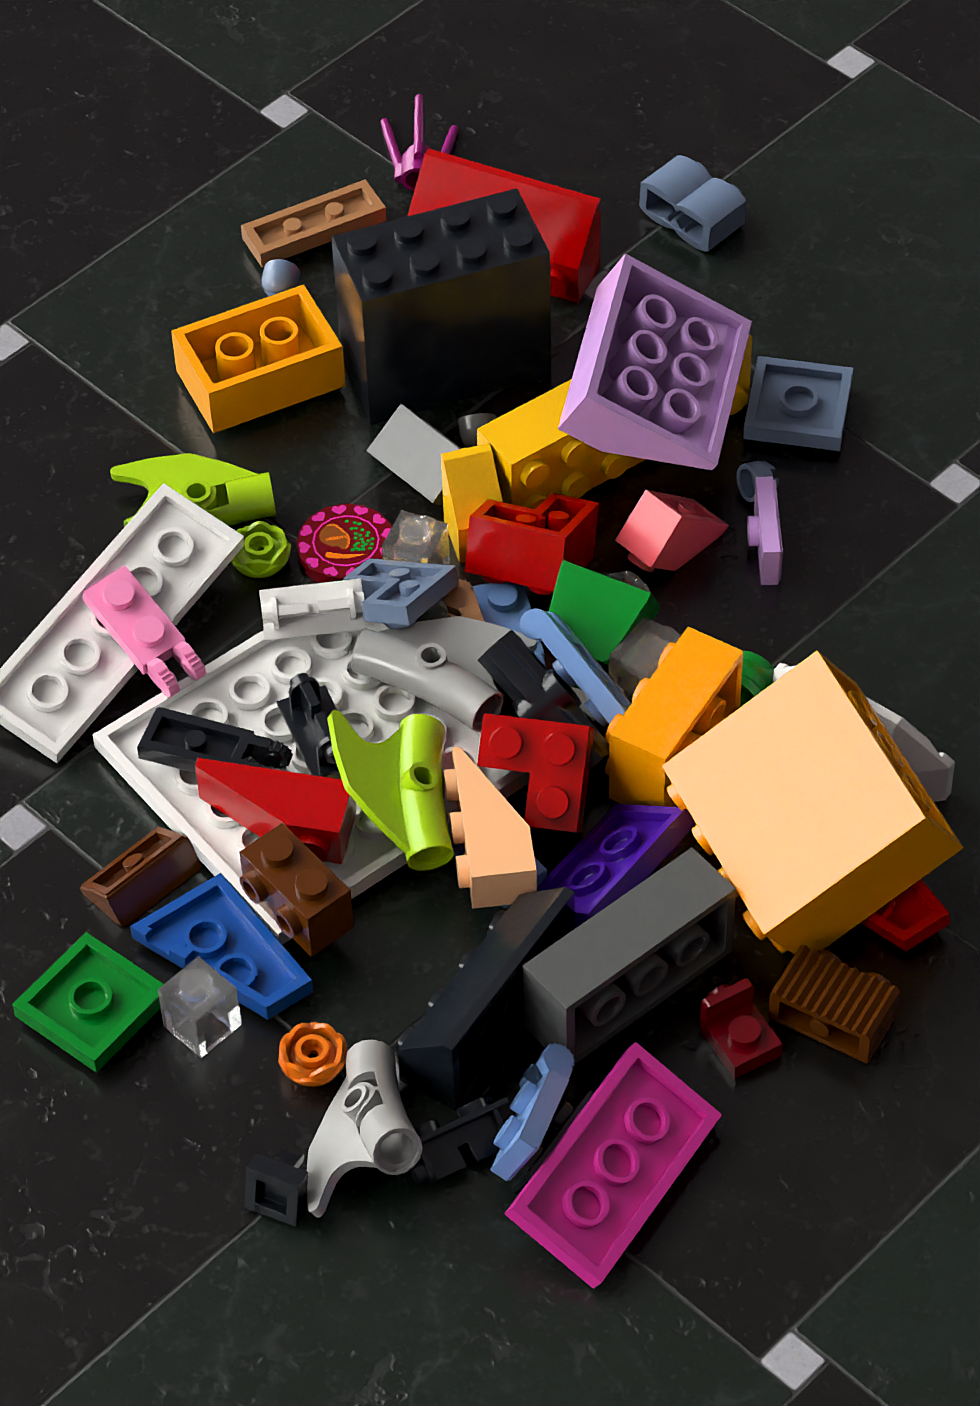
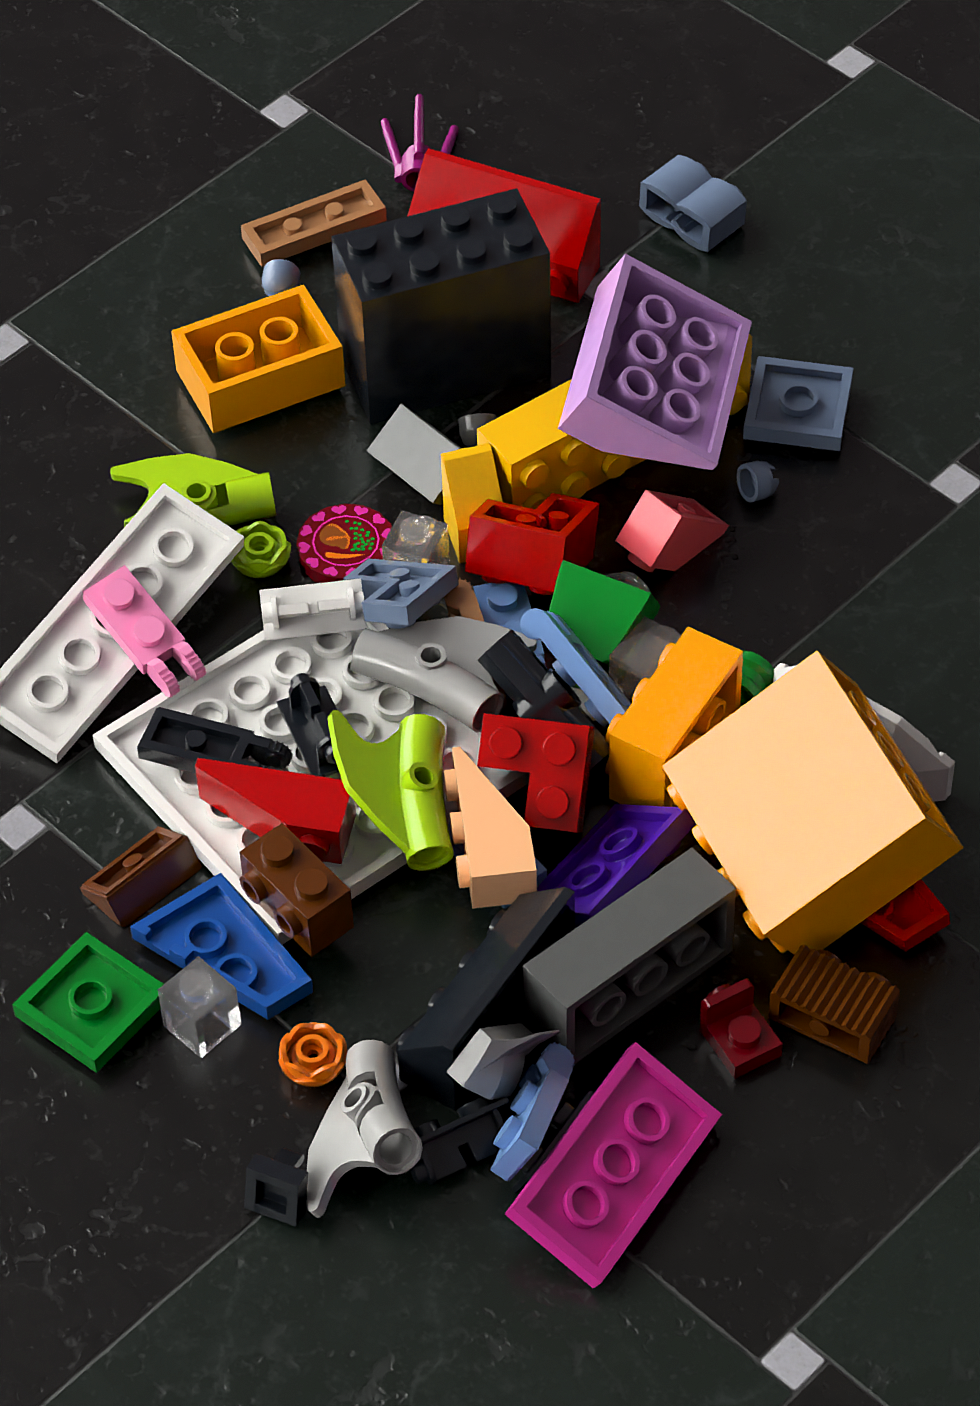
lavender plate [747,476,783,585] -> none
none -> light grey slope [447,1023,560,1100]

